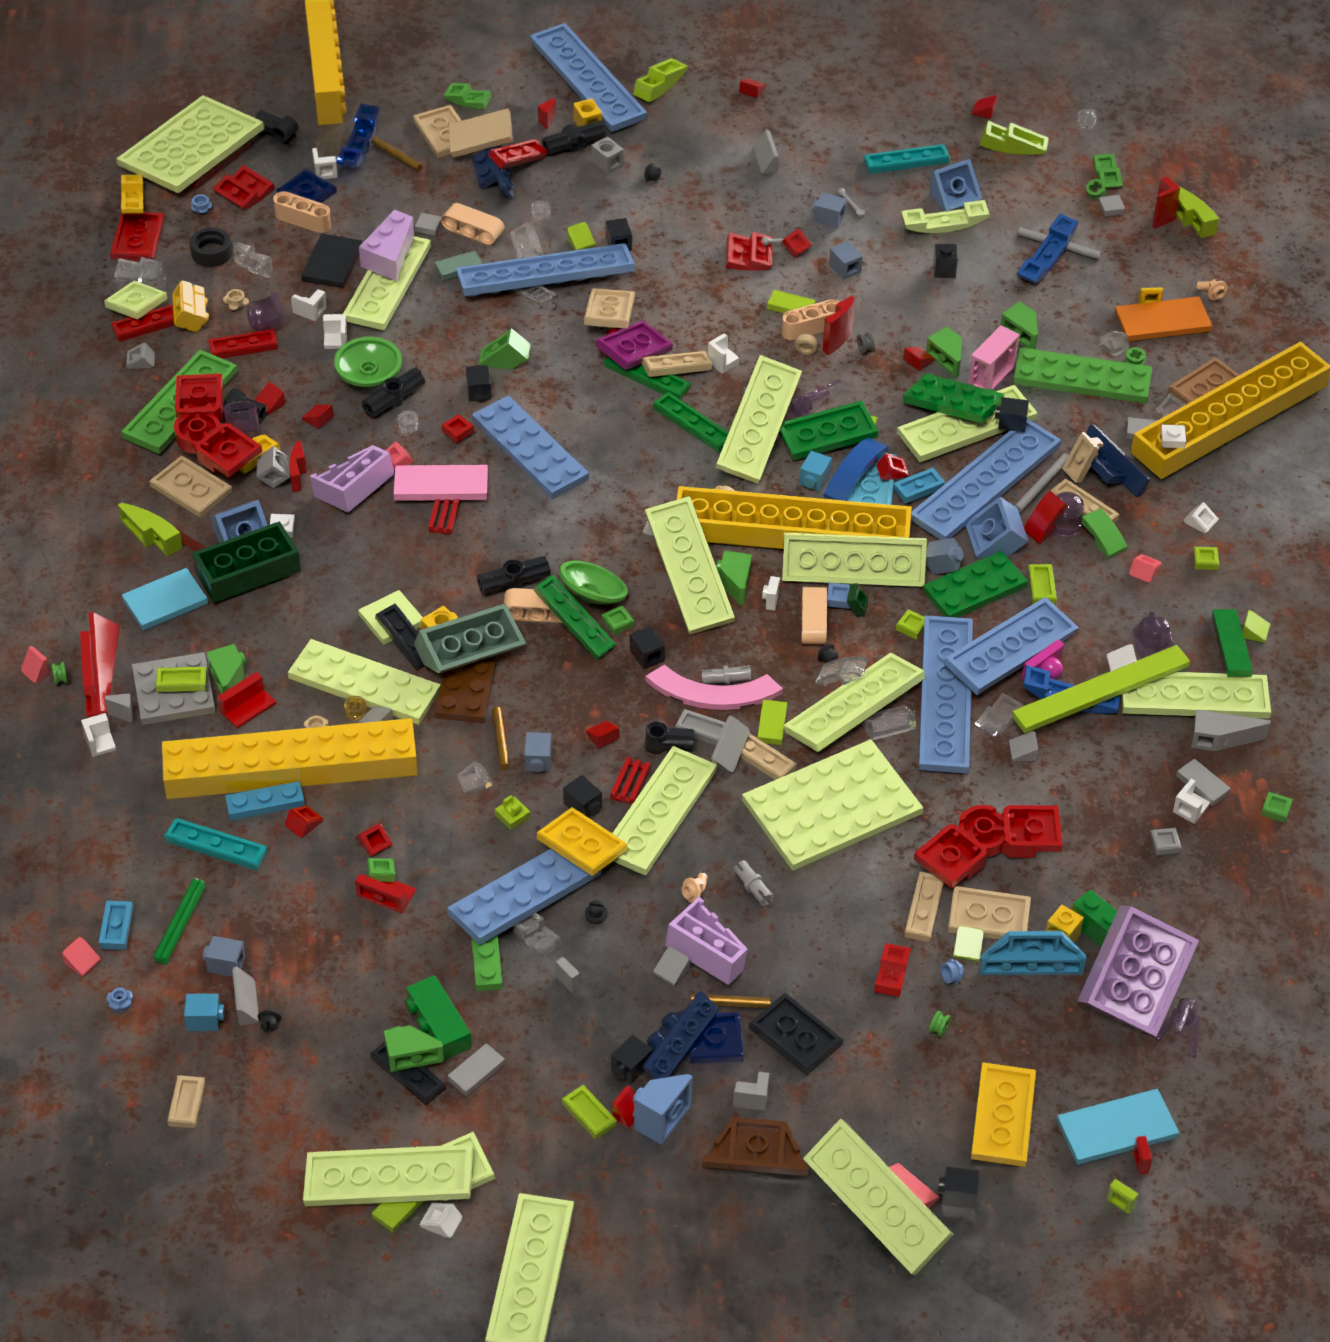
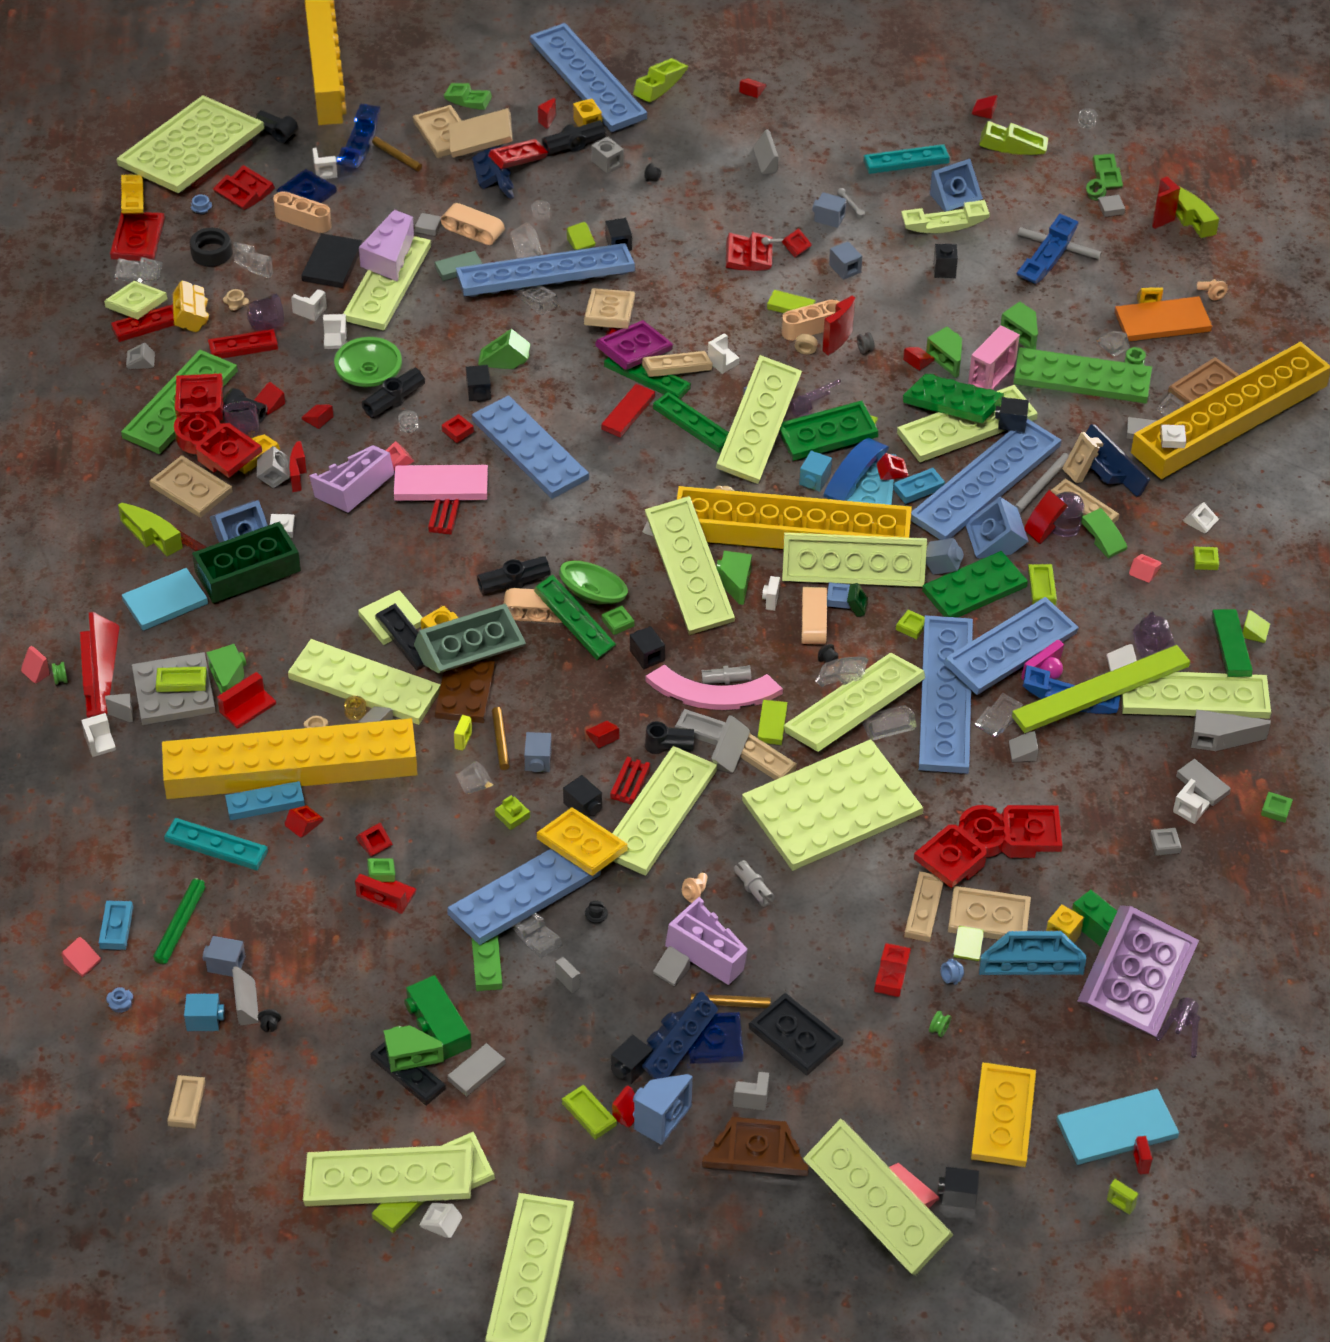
none -> neon yellow tile [454,715,472,751]
none -> red tile [601,383,655,438]

